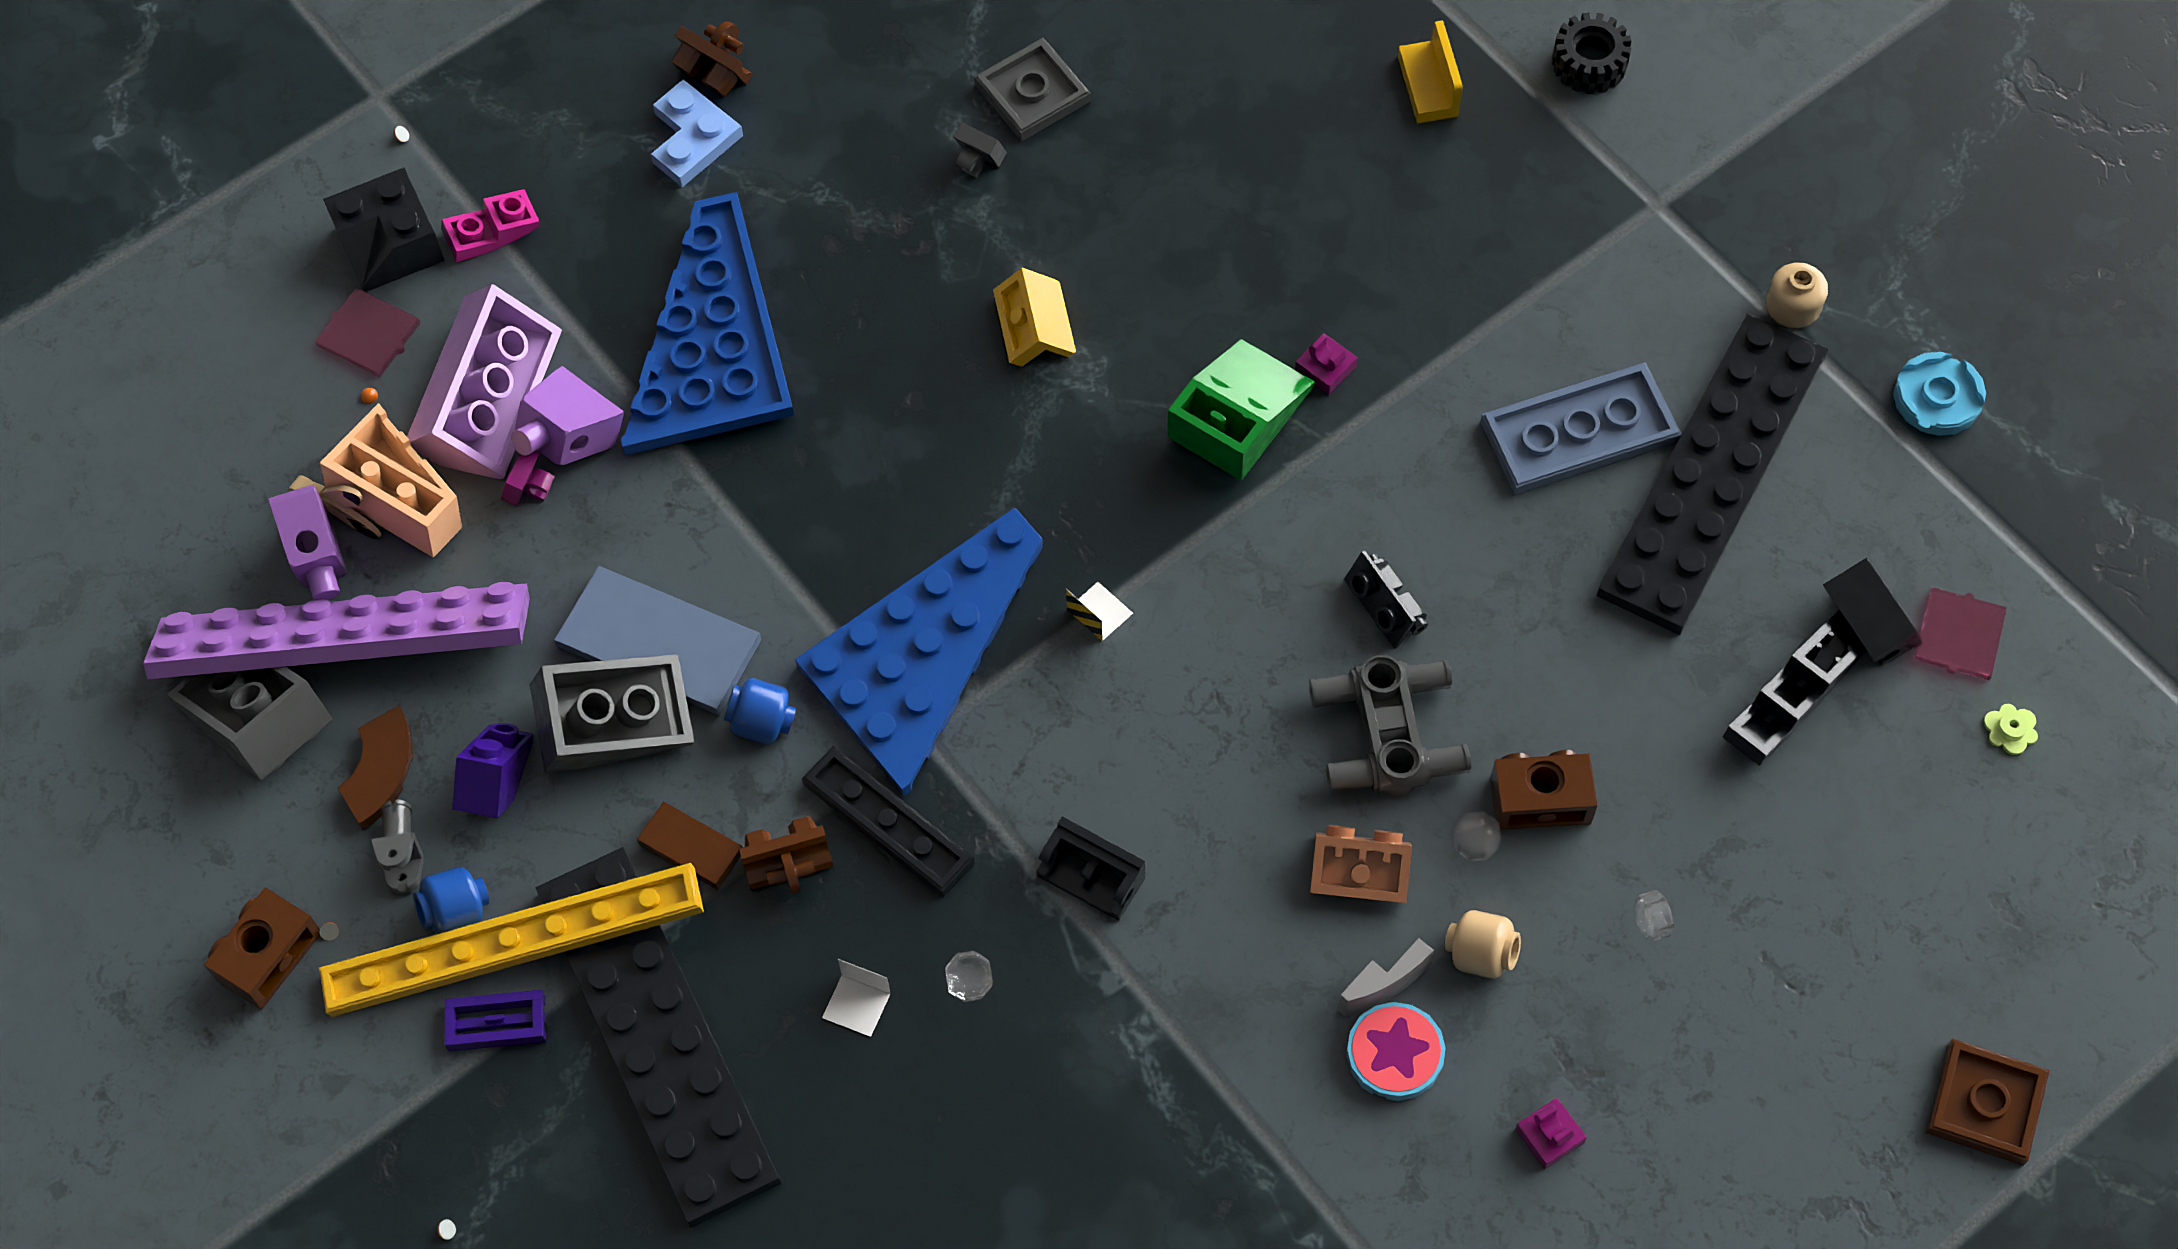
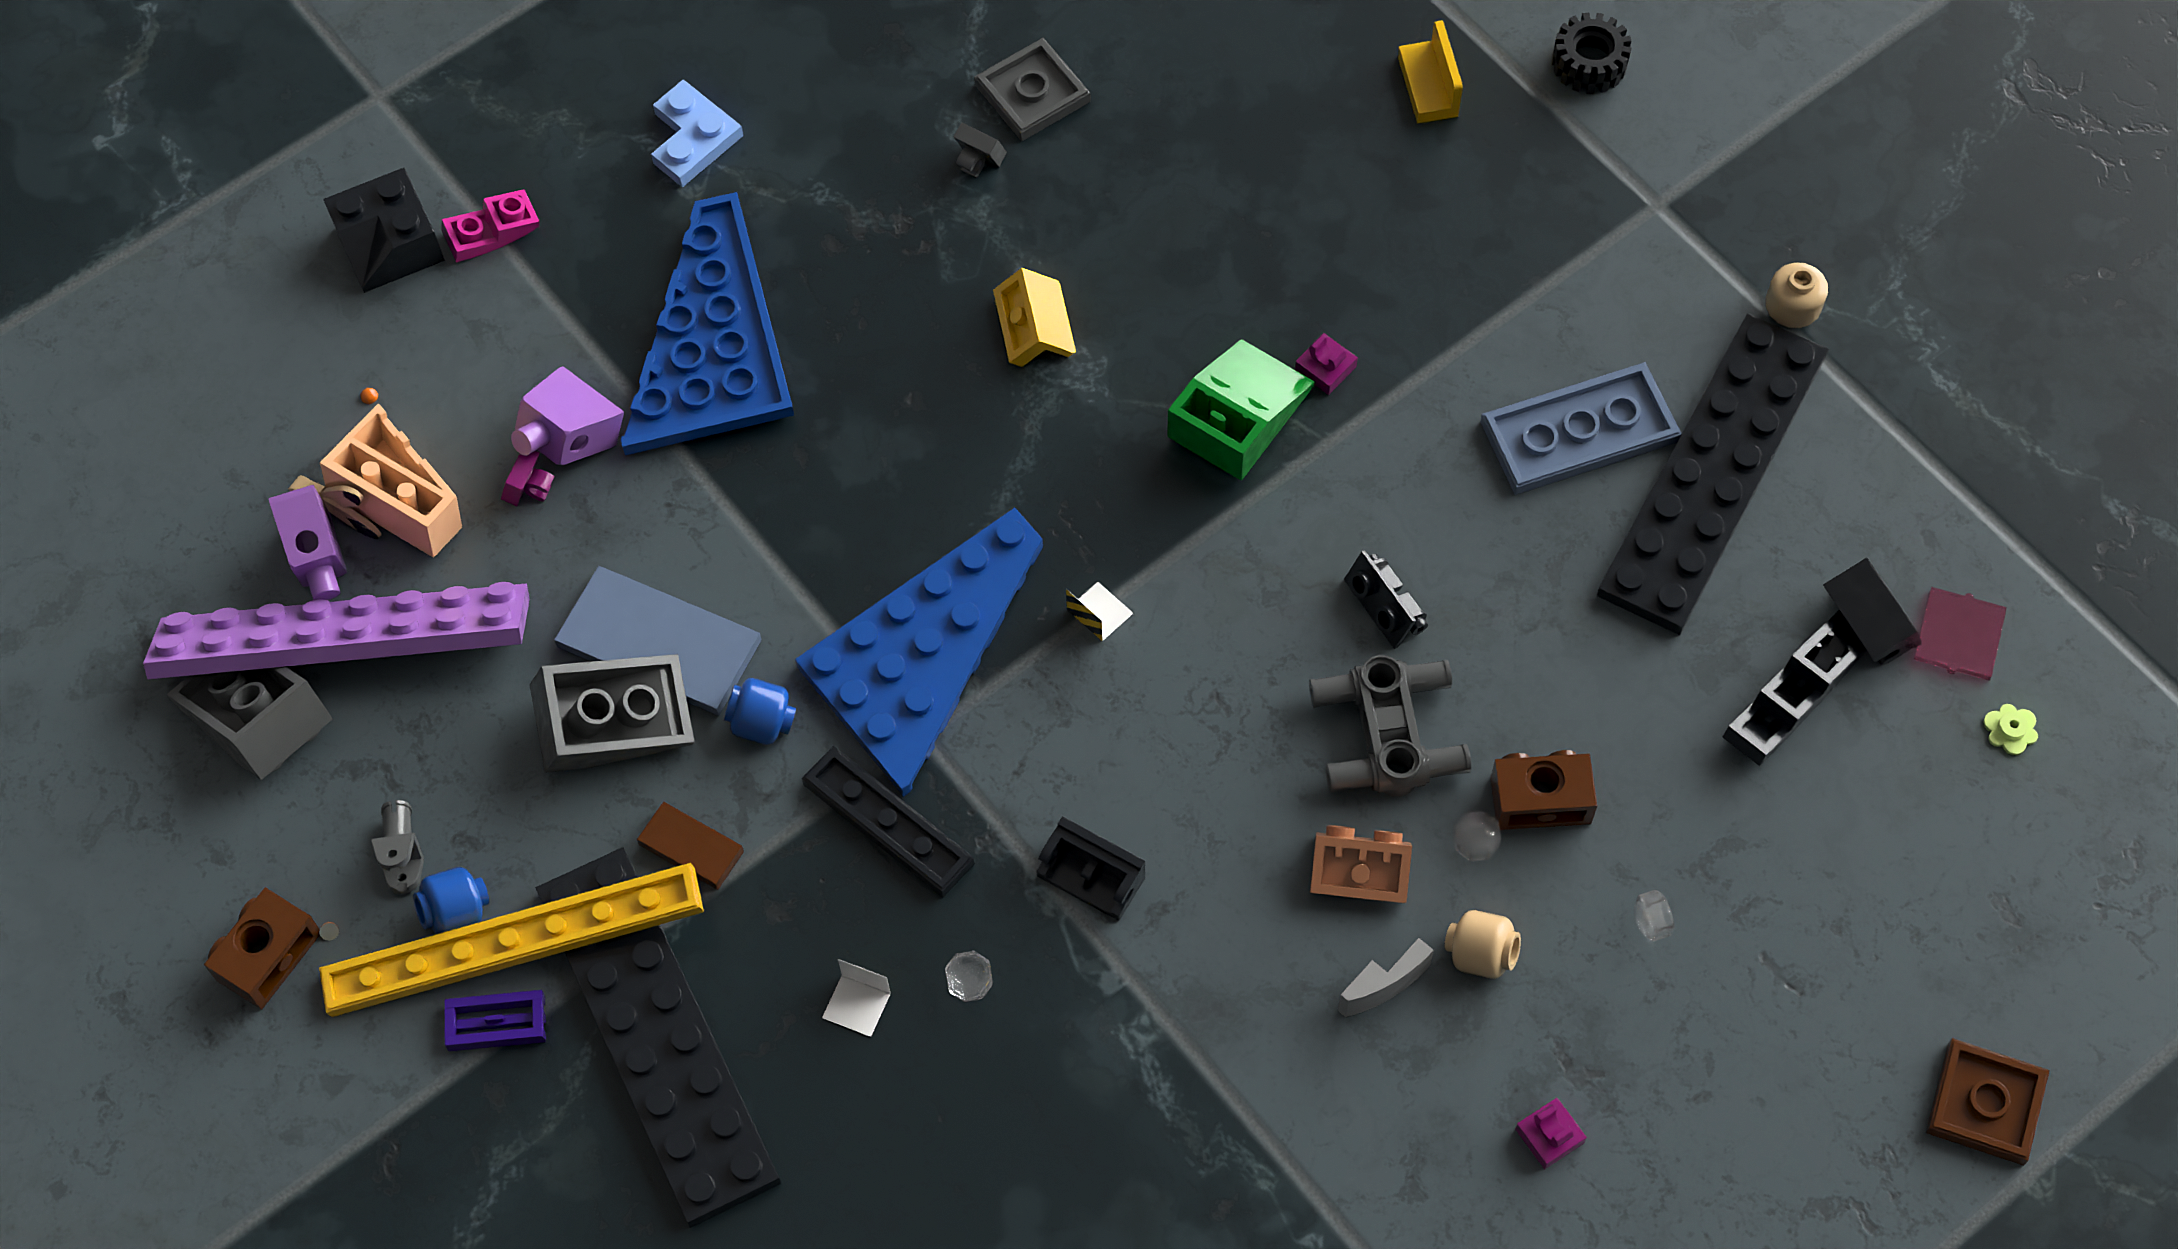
clear pink piece [315,288,421,377] -> none
reddish brown tile [337,705,413,830] -> none
piece [394,126,409,142] -> none
lavender slope [407,284,562,479] -> none
piece [437,1219,456,1240] -> none
dark purple slope [452,723,534,818] -> none
reddish brown hips [671,21,753,97] -> none
reddish brown hips [739,816,834,894] -> none
tile [1346,1002,1446,1101] -> none
medium azure tile [1893,352,1986,436] -> none

